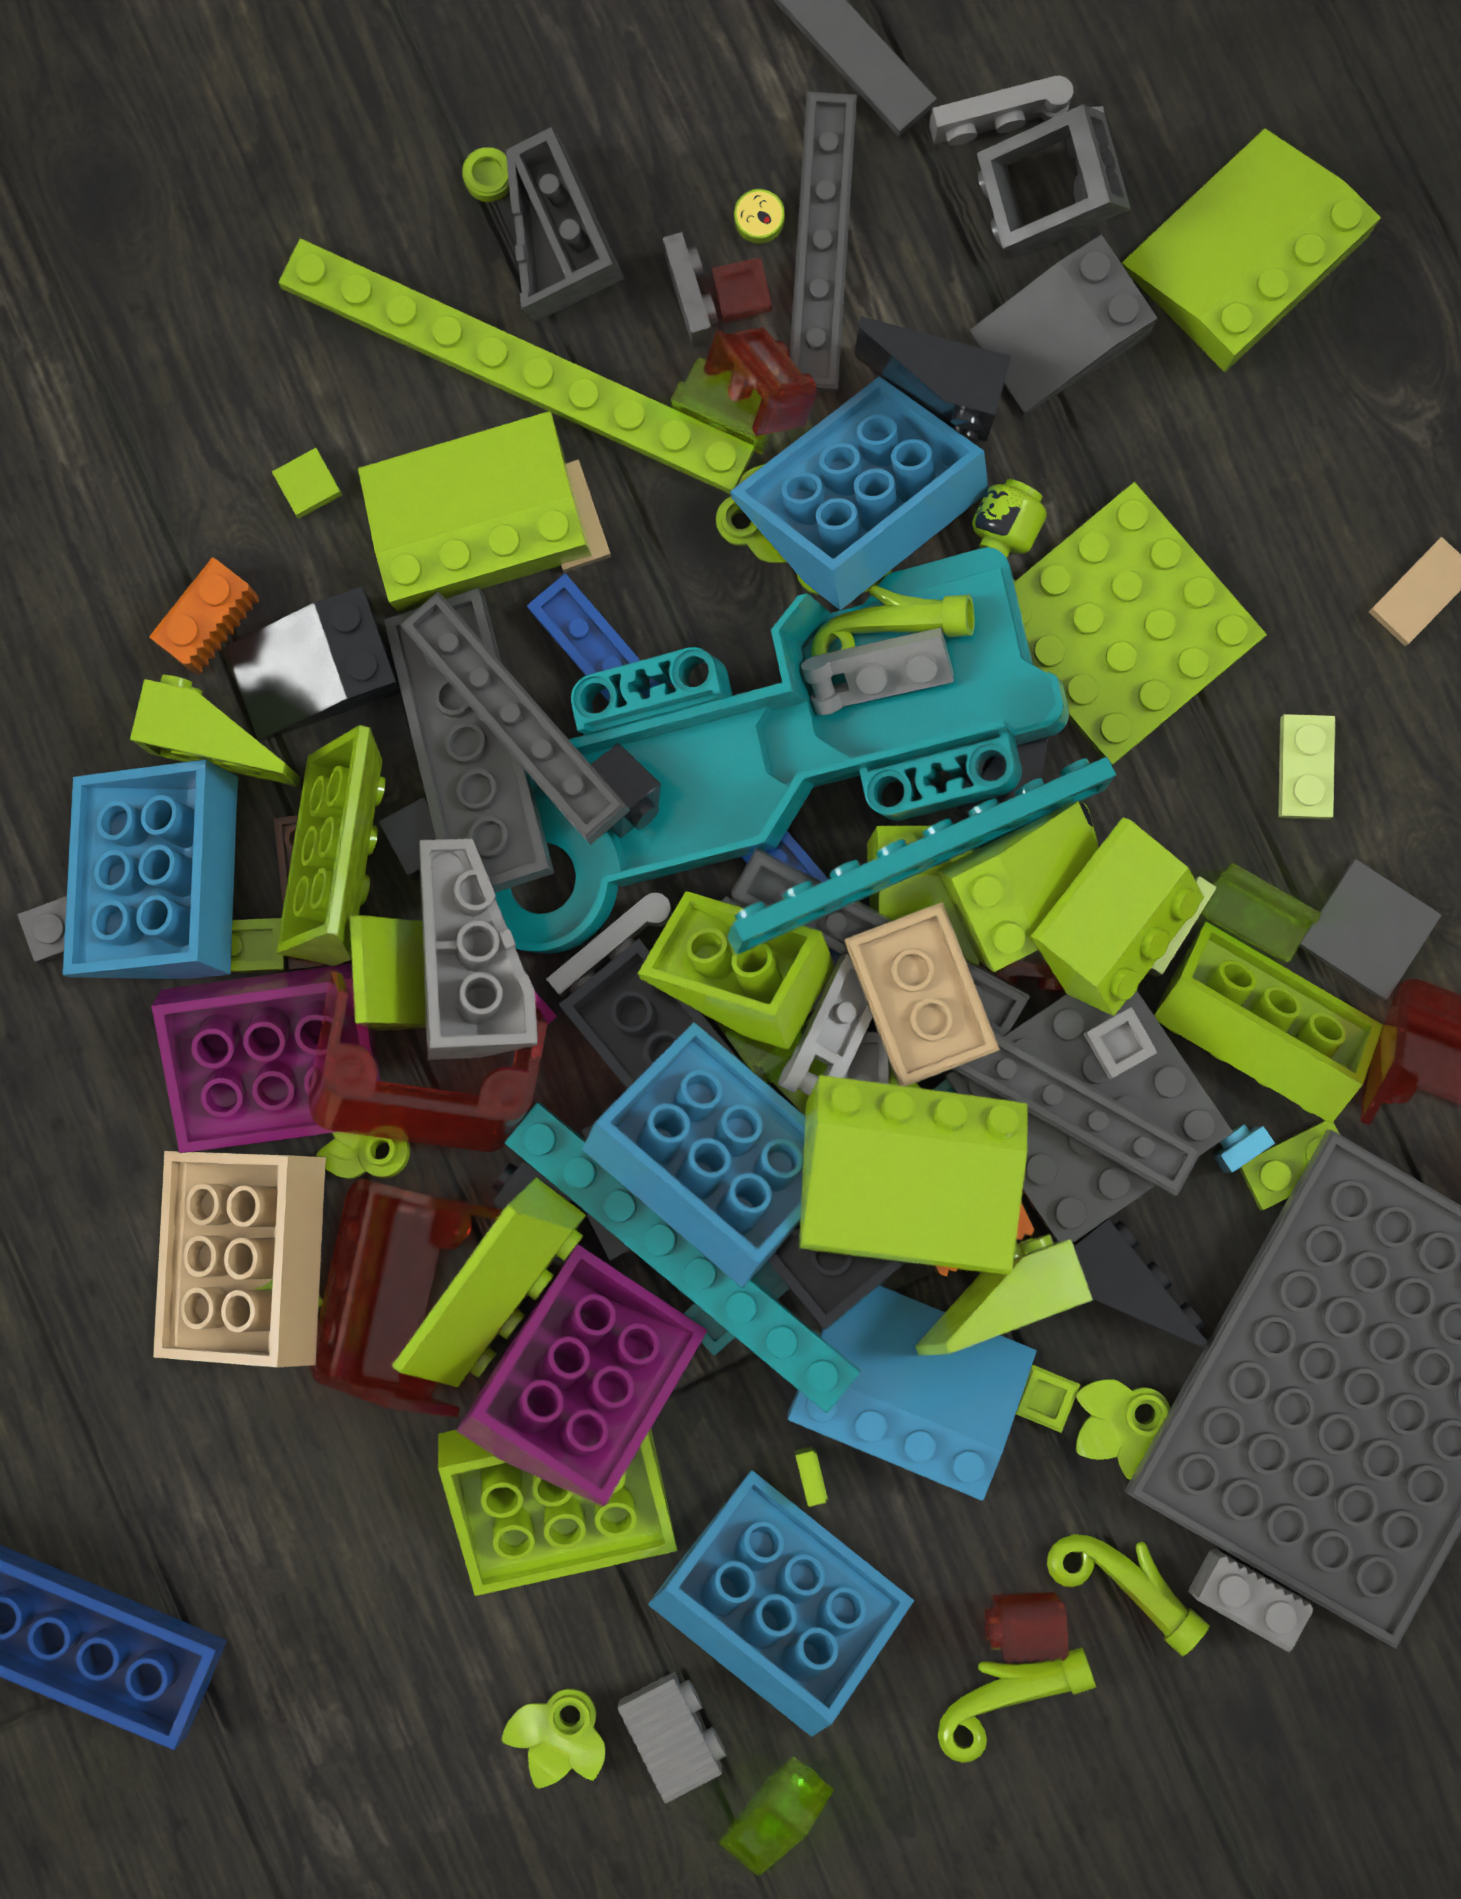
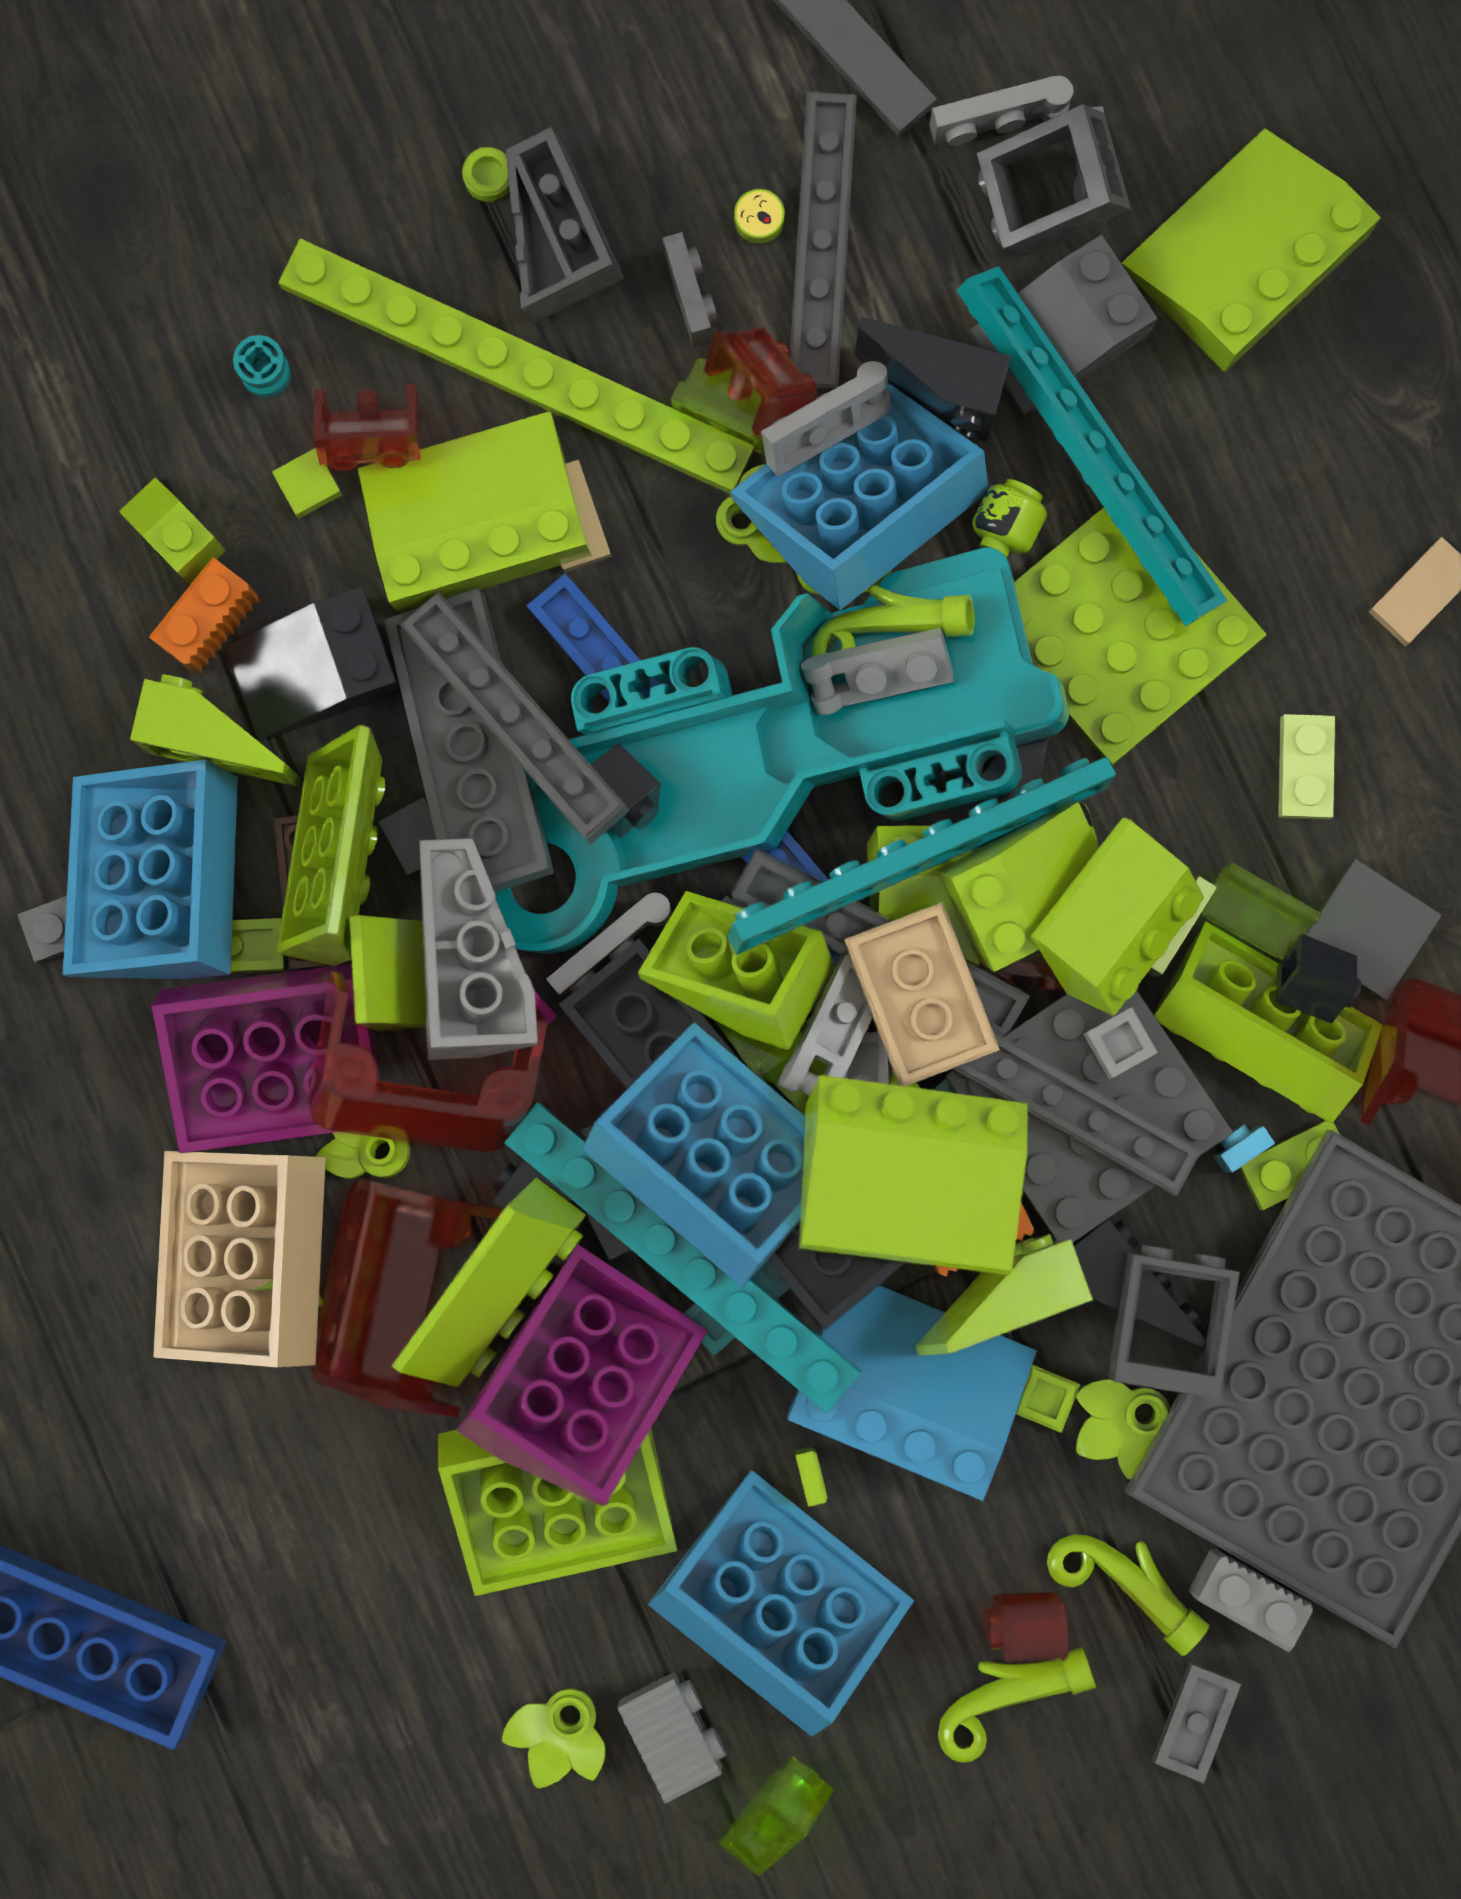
clear red plate [712,257,772,322] -> none
none -> lime slope [119,477,226,585]
none -> teal wheel [233,335,291,398]
none -> clear red window [313,384,422,471]
none -> light grey plate [761,361,891,477]
none -> teal plate [956,266,1228,626]
none -> dark grey window [1108,1245,1239,1399]
none -> flat silver plate [1152,1661,1241,1783]
none -> black brick [1276,933,1361,1024]

